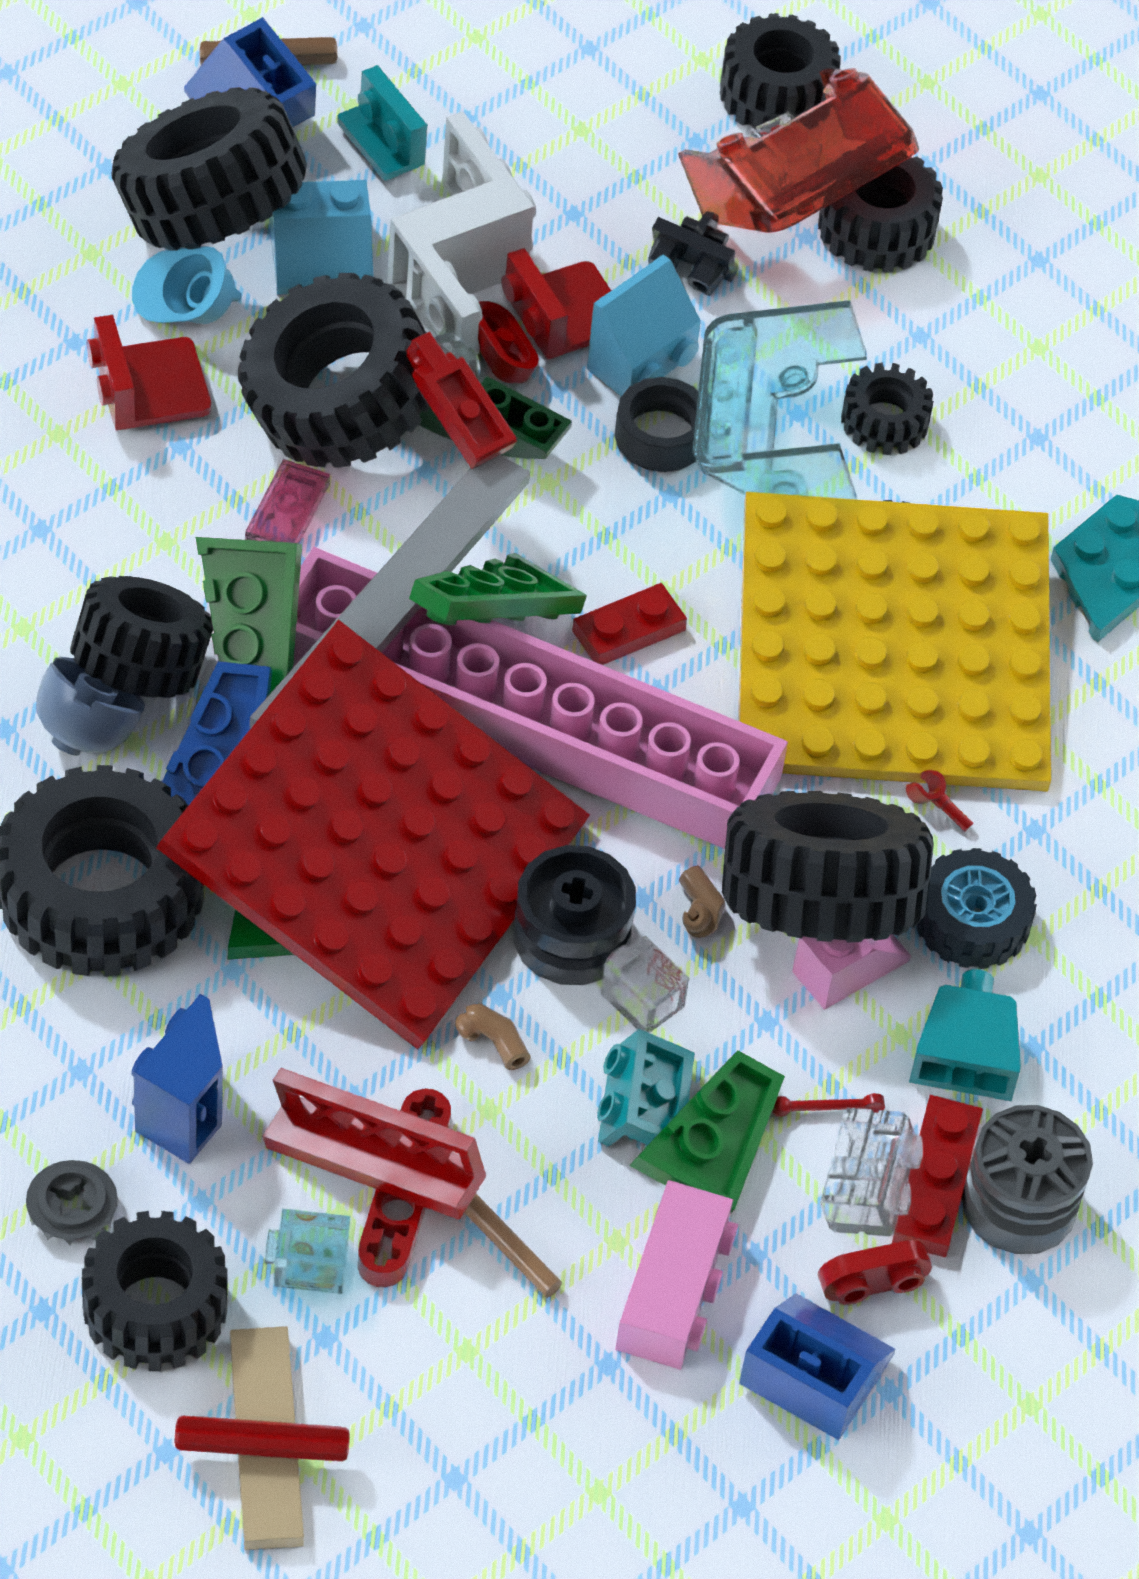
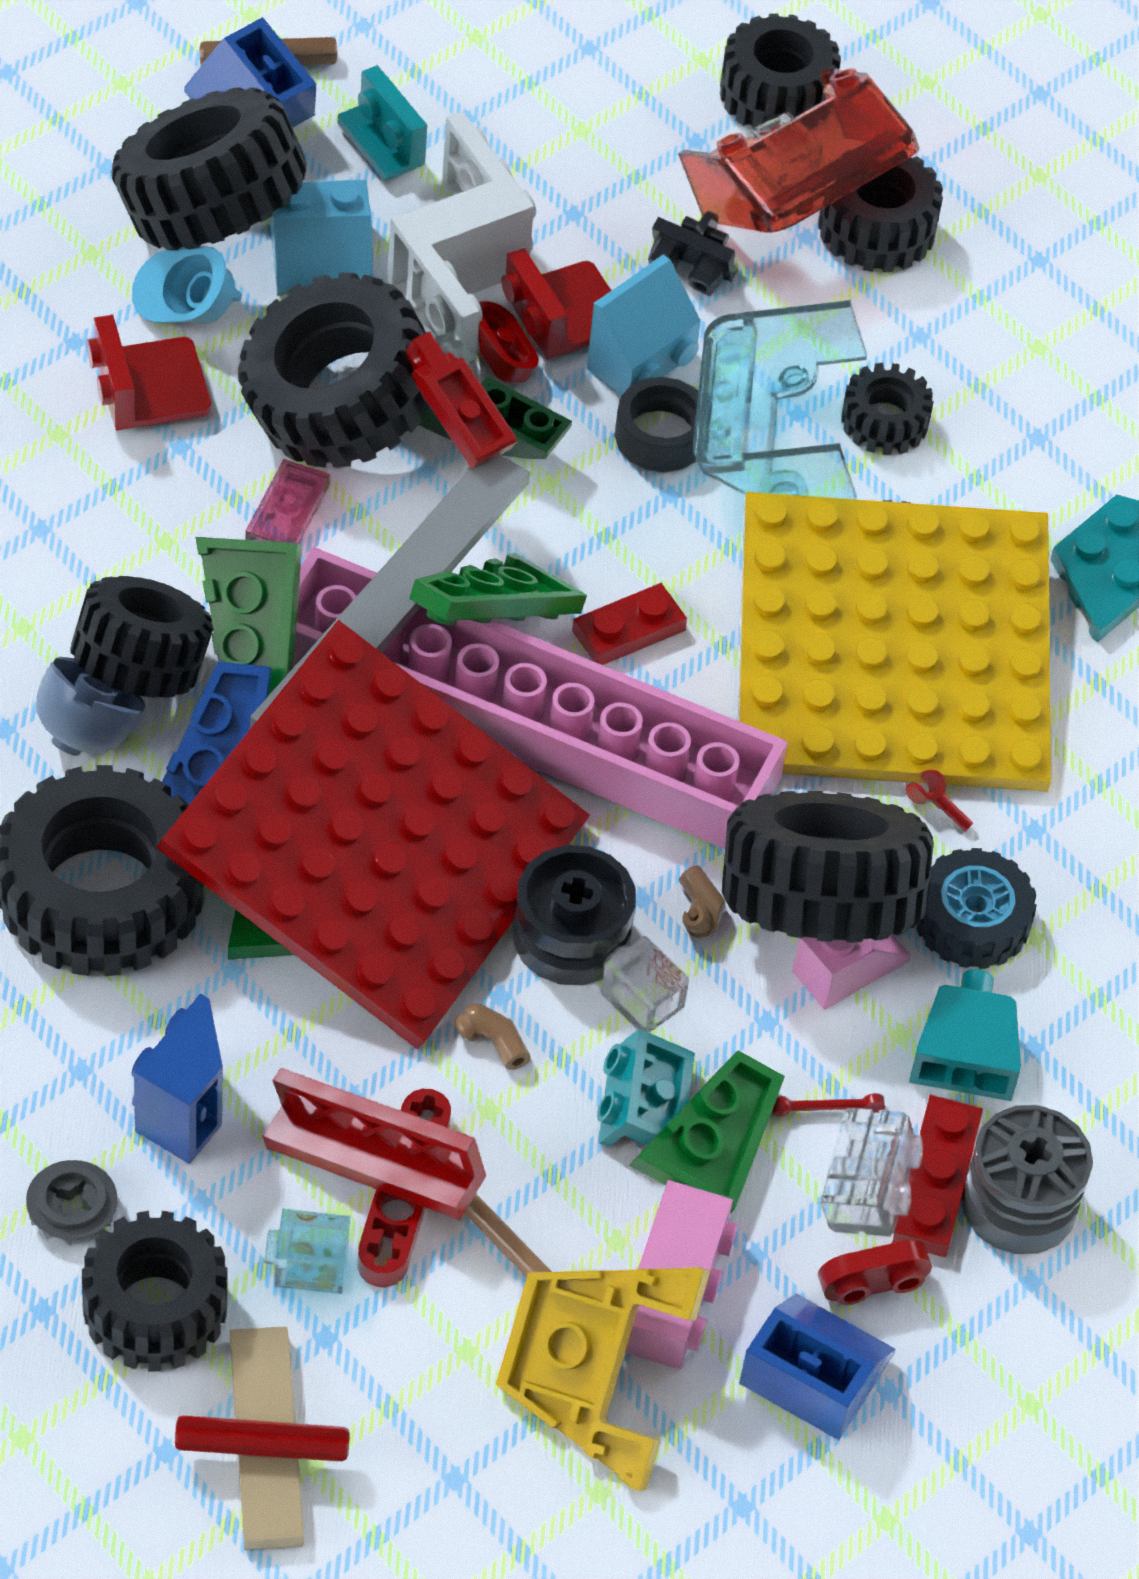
none -> yellow wing [495,1267,710,1491]

